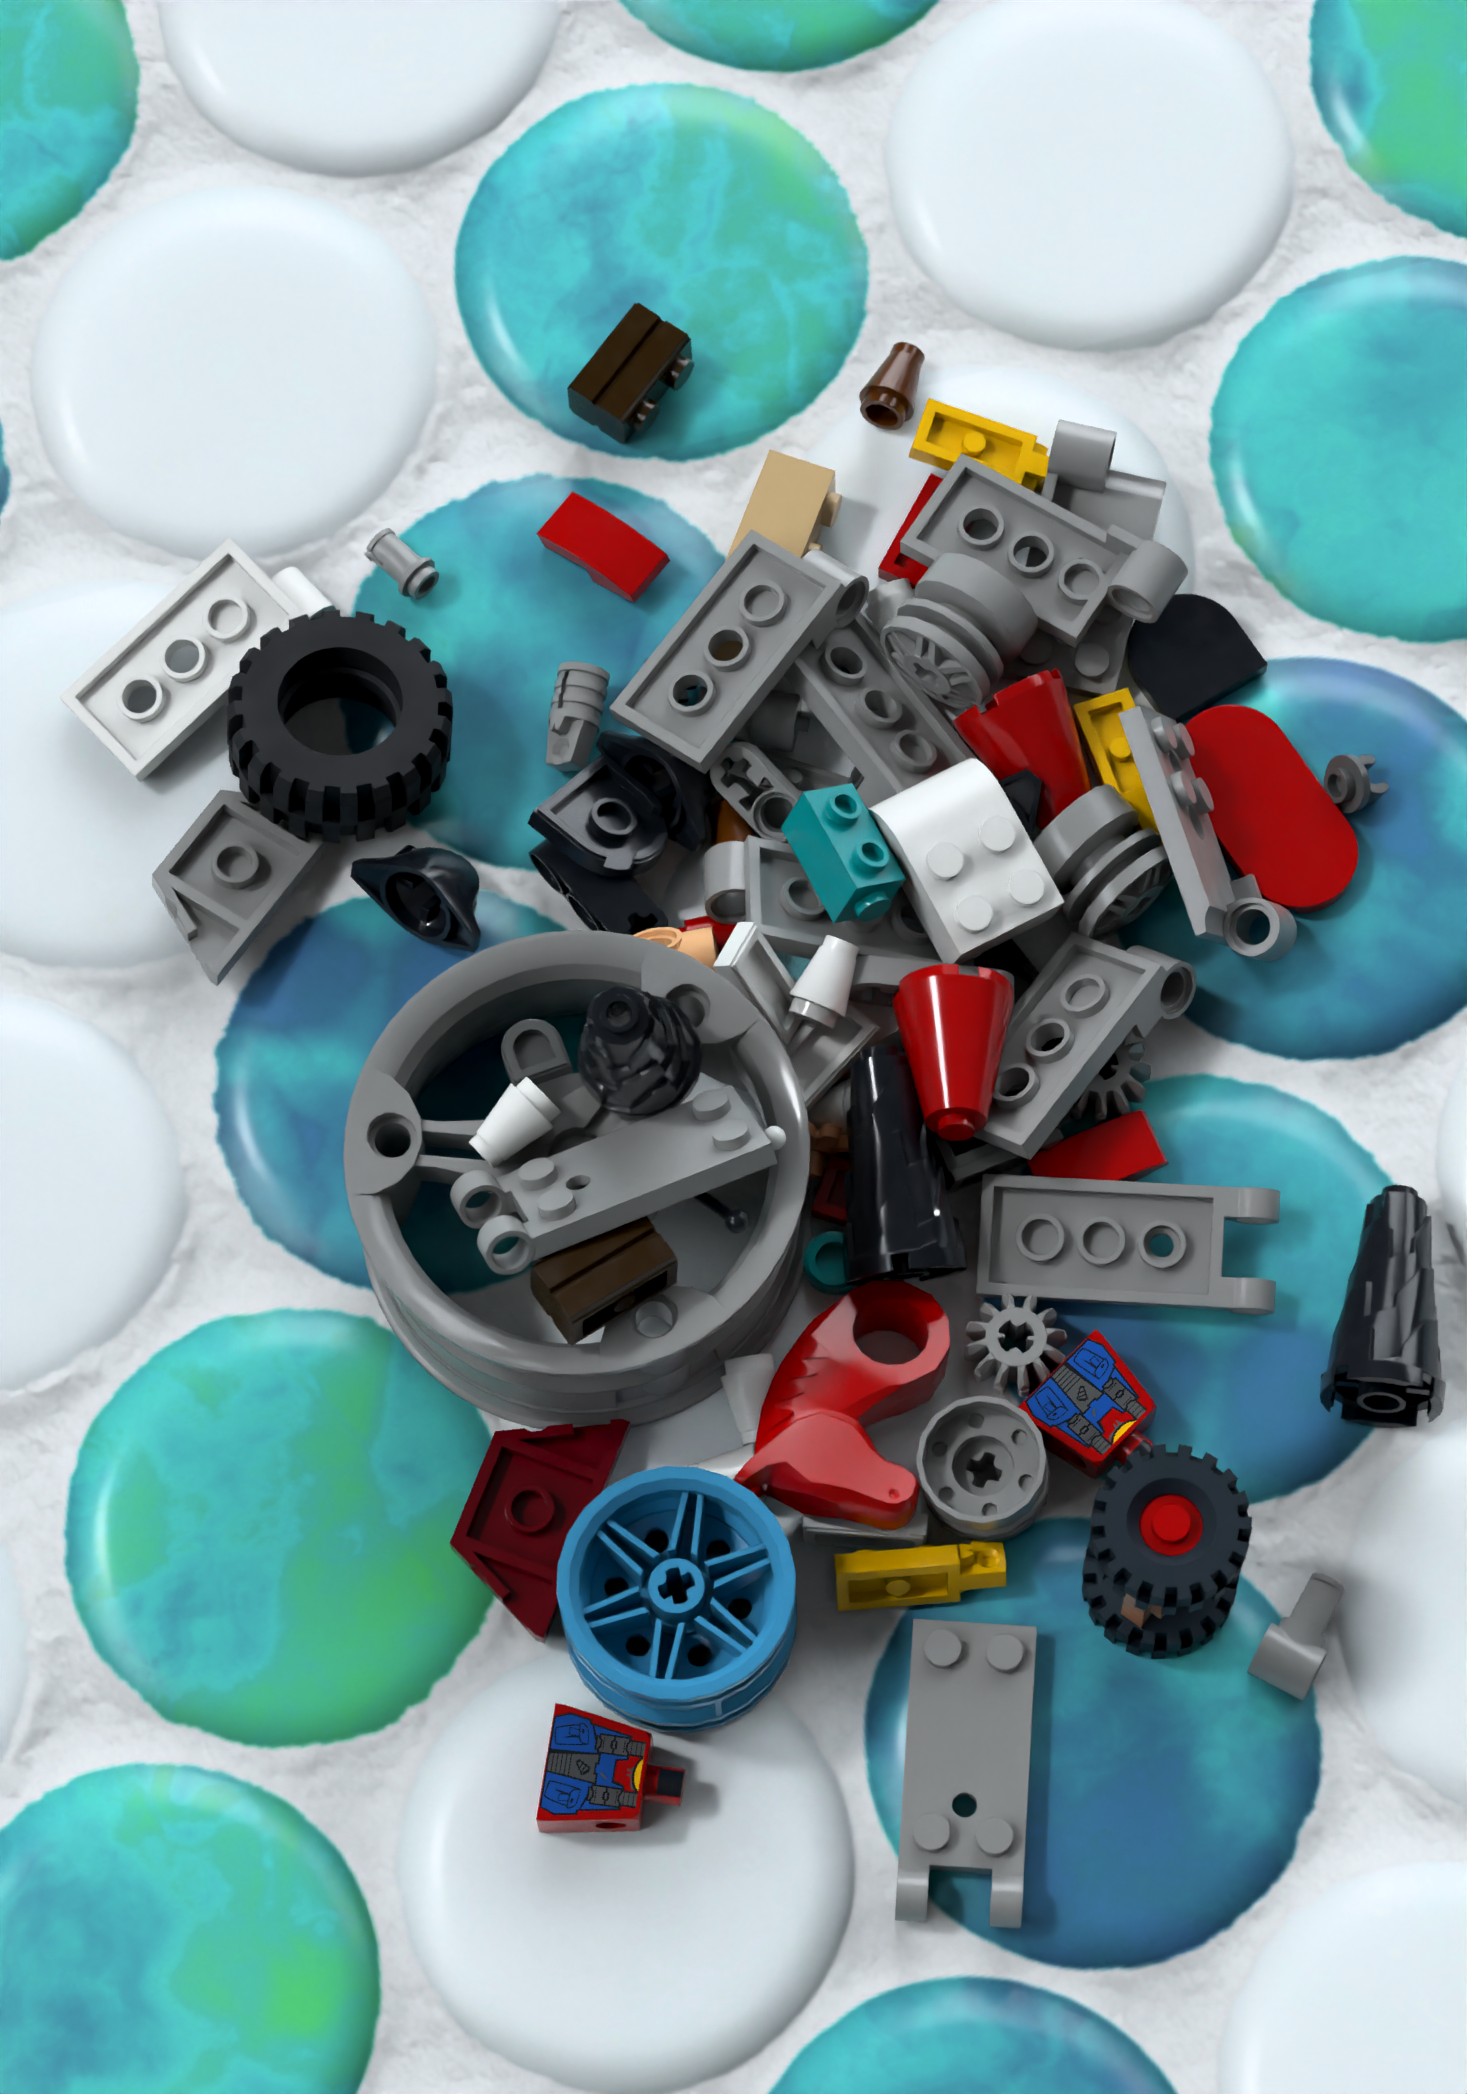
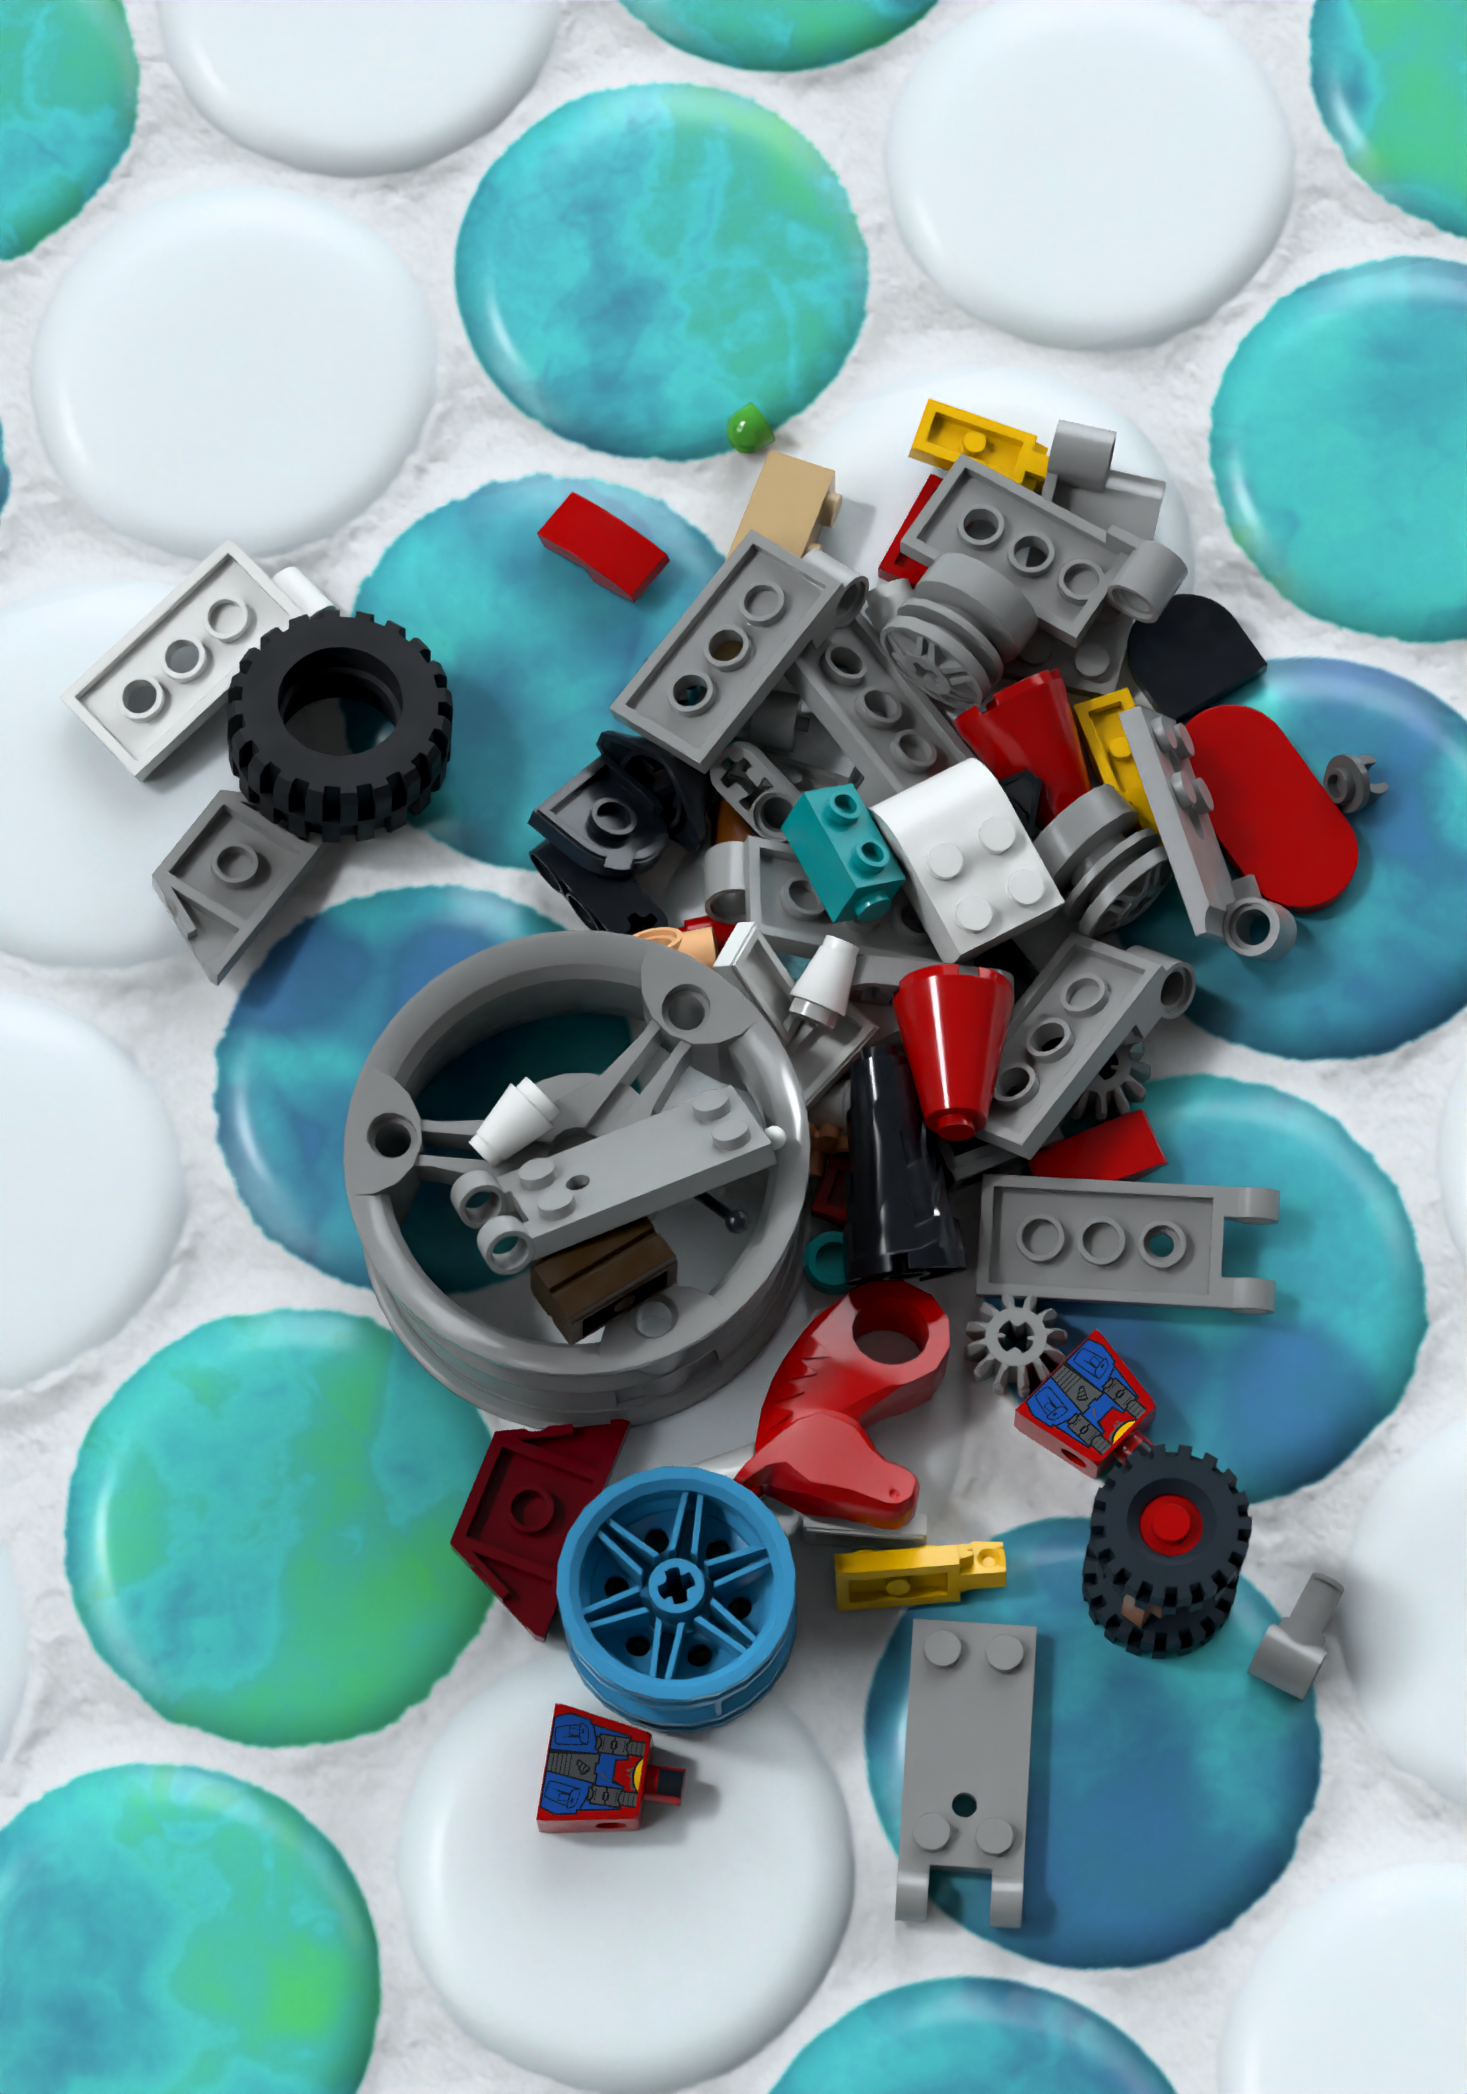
black hat [350,845,481,953] -> none
light grey pin [365,528,439,599] -> none
dark grey tile [501,1019,573,1087] -> none
light grey hinge [546,661,610,772] -> none
dark brown brick [567,303,694,444] -> none
black cone [577,986,702,1119] -> none
white cone [720,1354,778,1446] -> none
reddish brown cone [859,342,925,430] -> none
light grey wheel [916,1395,1051,1542] -> none
black cone [1320,1185,1446,1428] -> none
none -> bright green hinge [726,402,775,454]

